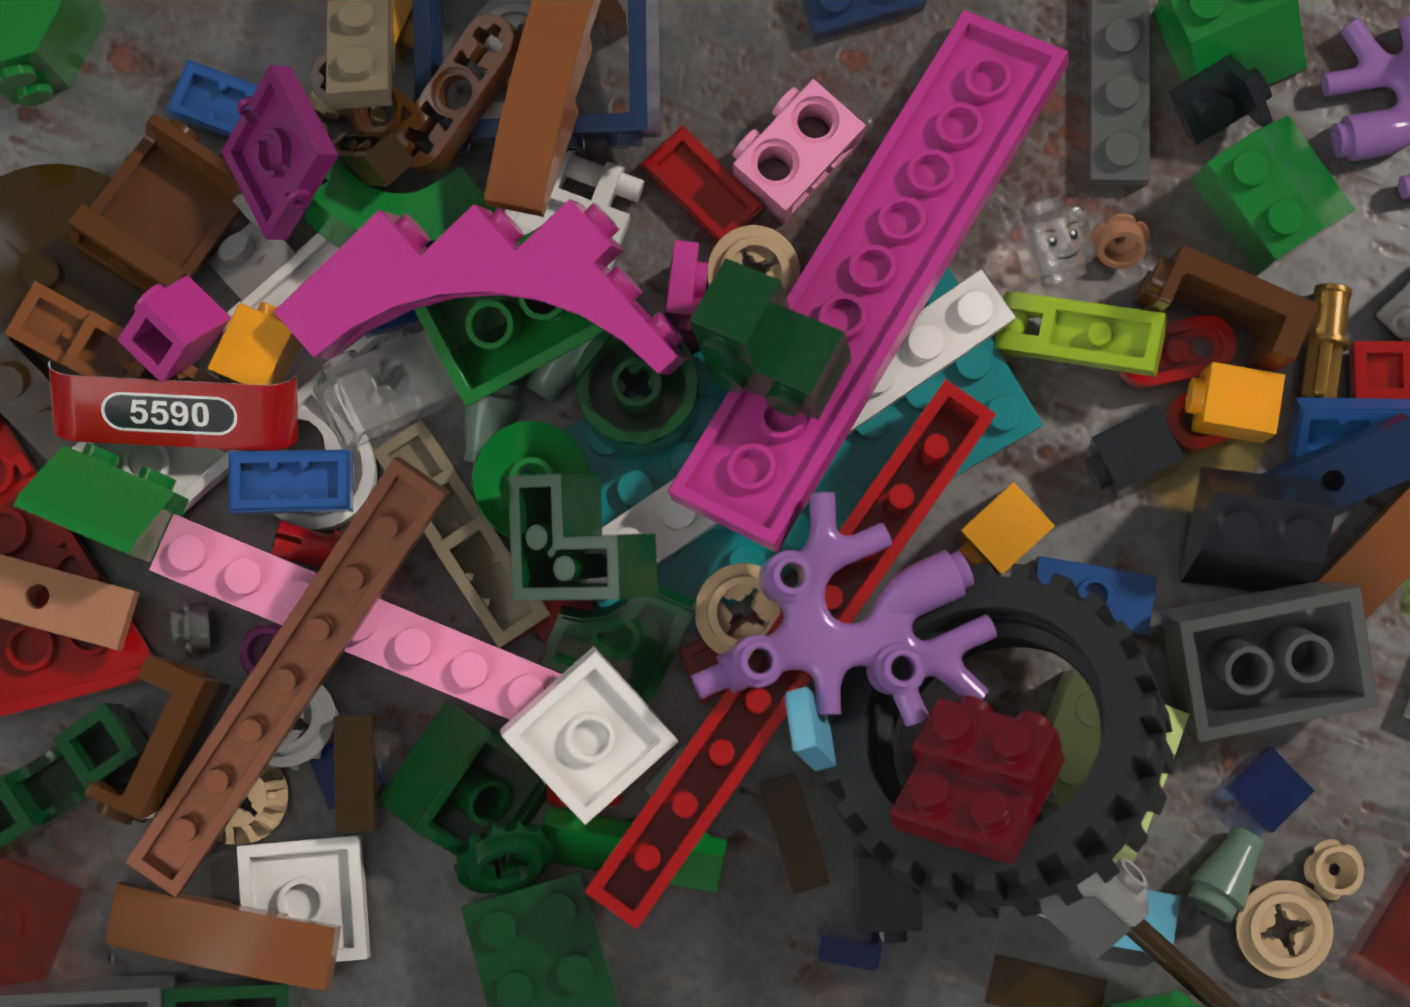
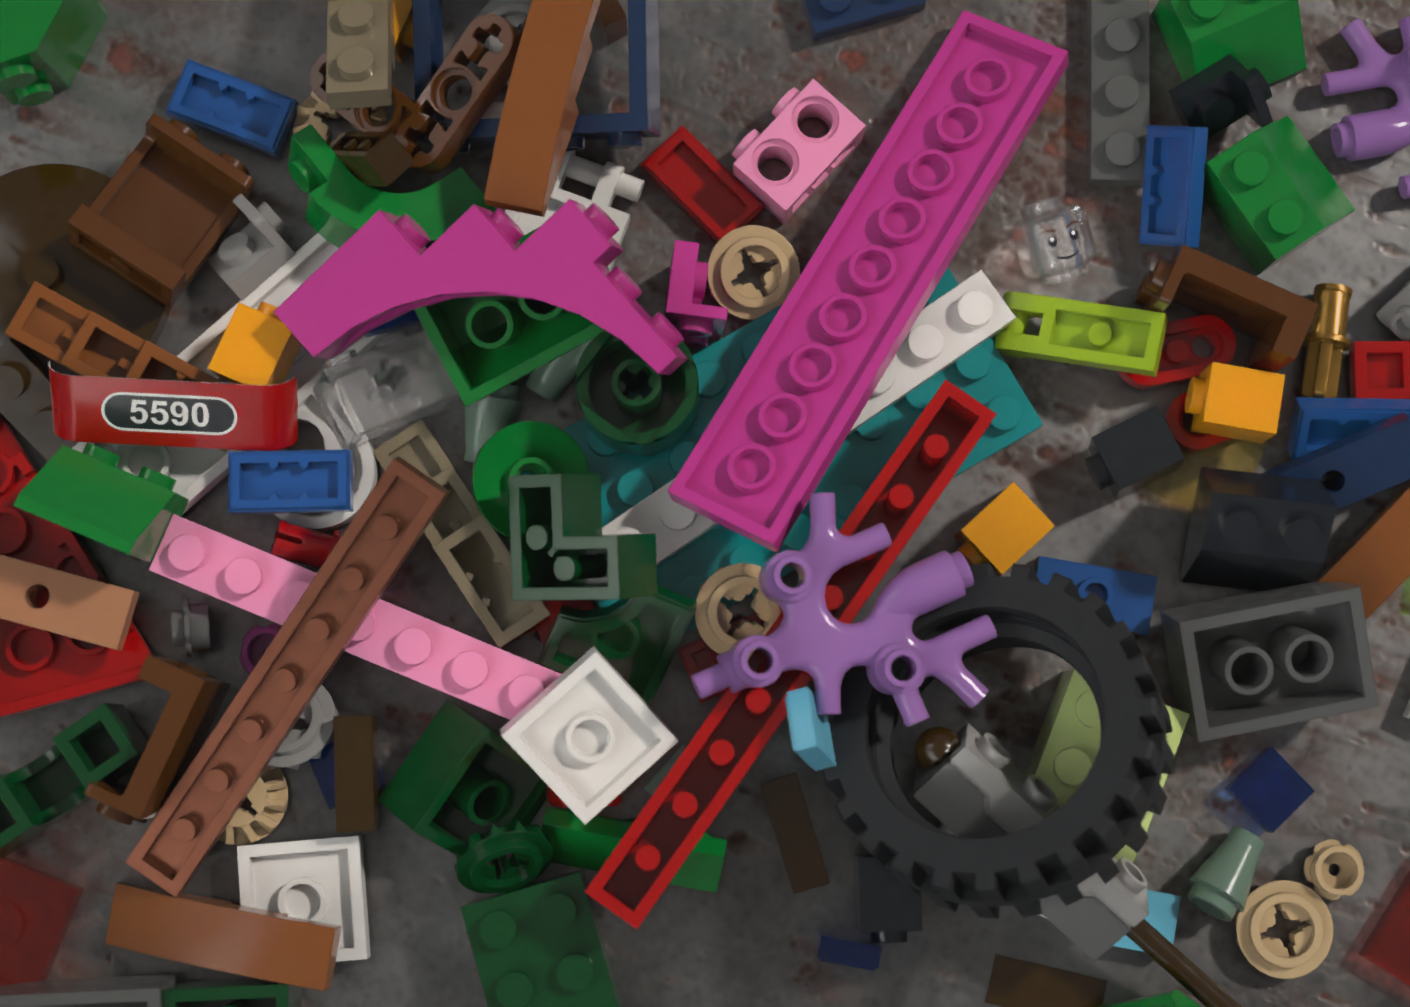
dark pink brick [117,275,232,383] -> none
magenta plate [221,64,339,240] -> none
dark green brick [690,258,852,420] -> none
dark red plate [889,695,1065,865] -> none
nougat plate [1090,213,1150,269] -> none
none -> blue plate [1139,125,1208,248]

